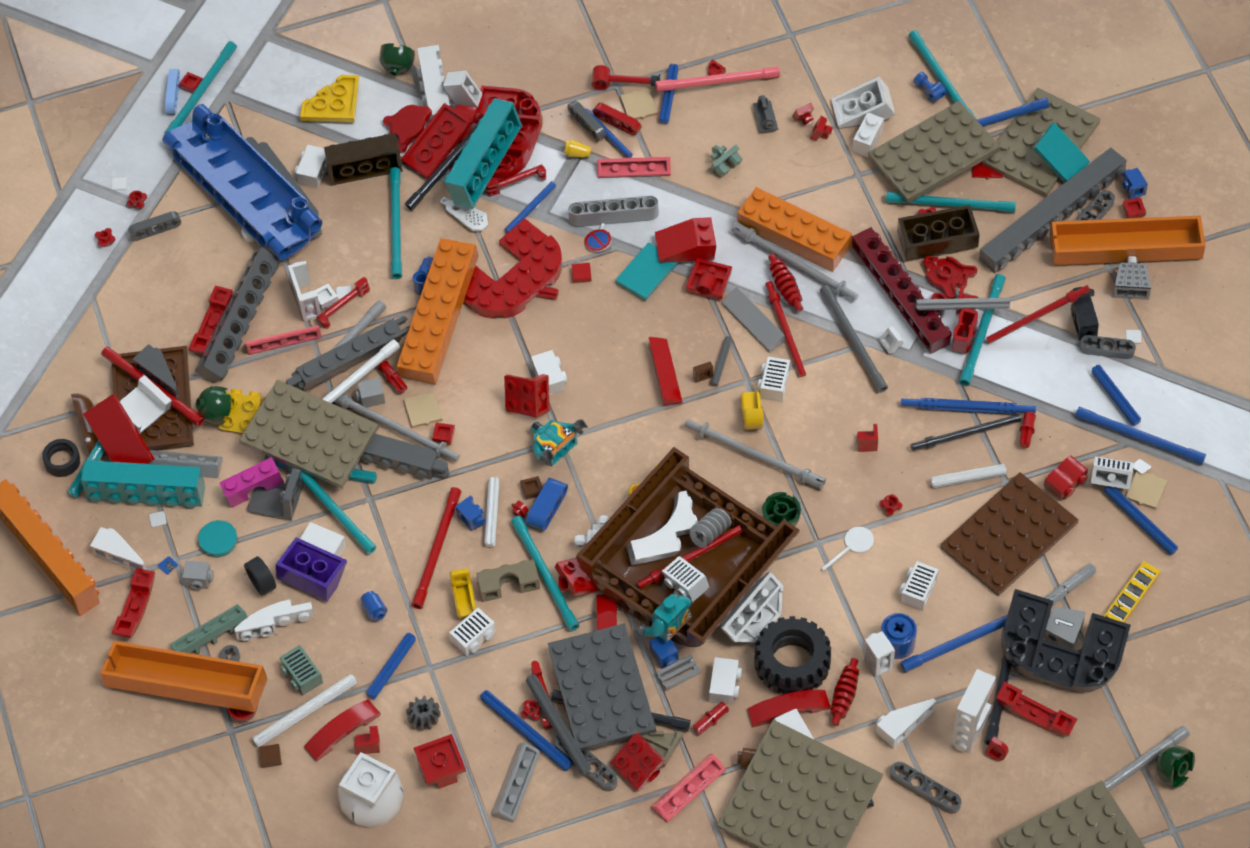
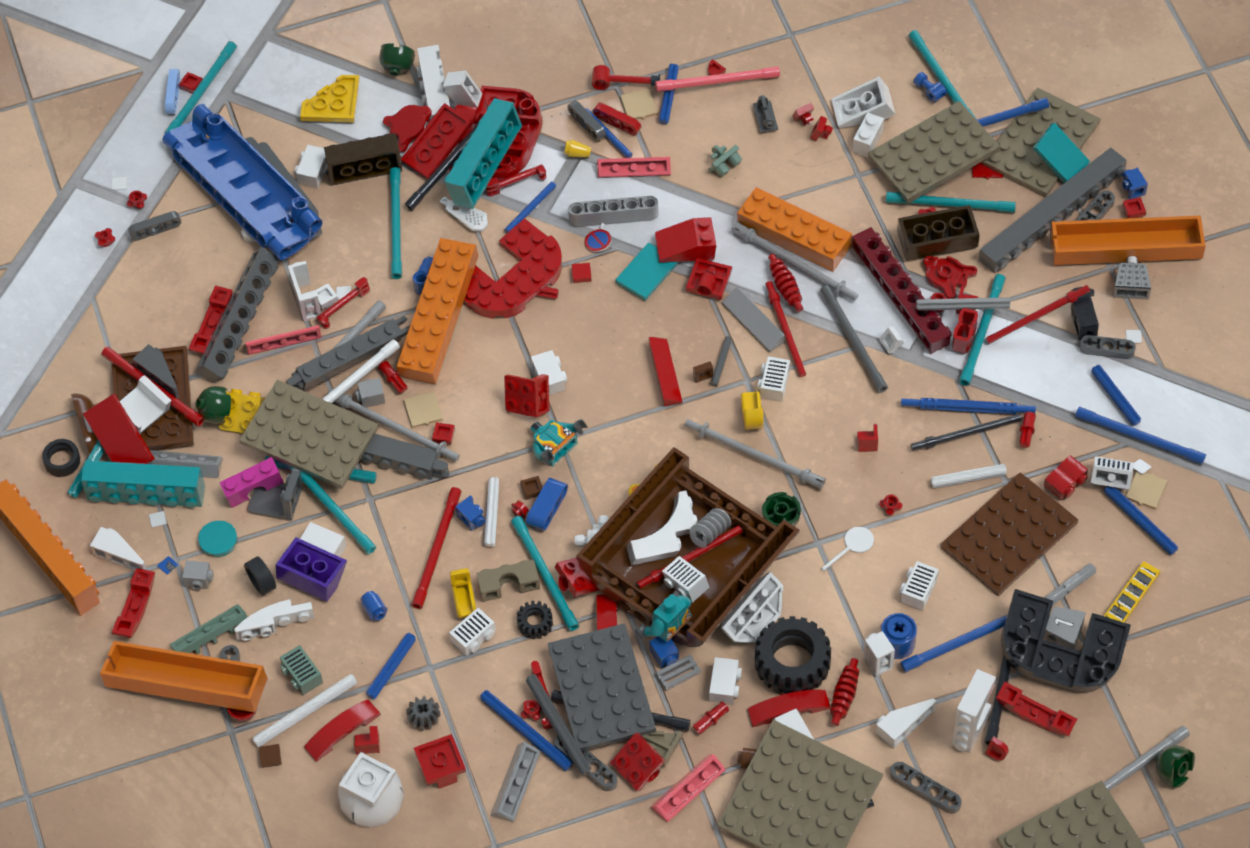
none -> black tyre [517,600,553,639]

